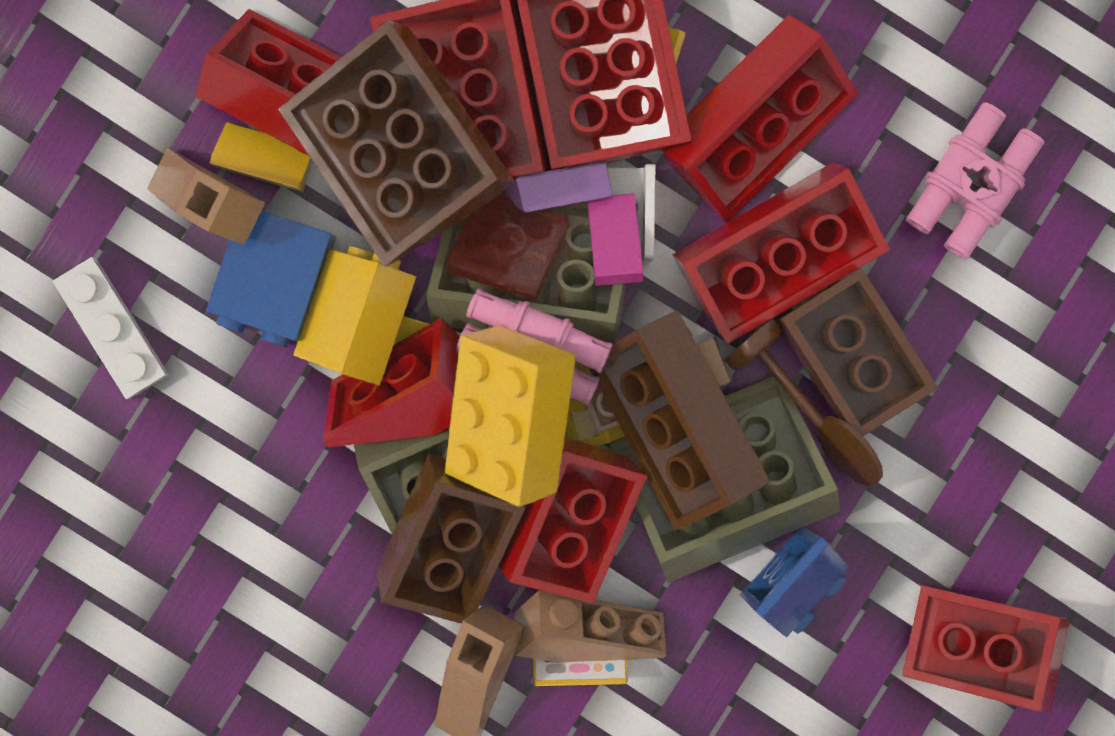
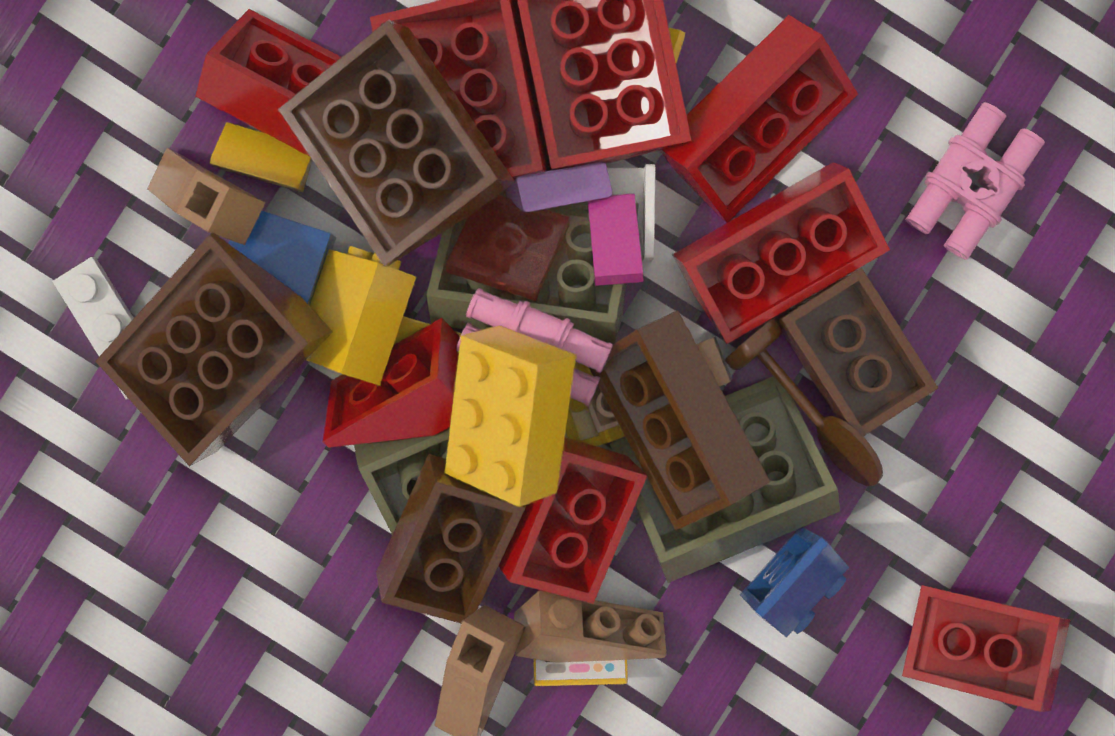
none -> reddish brown slope [95,233,333,466]

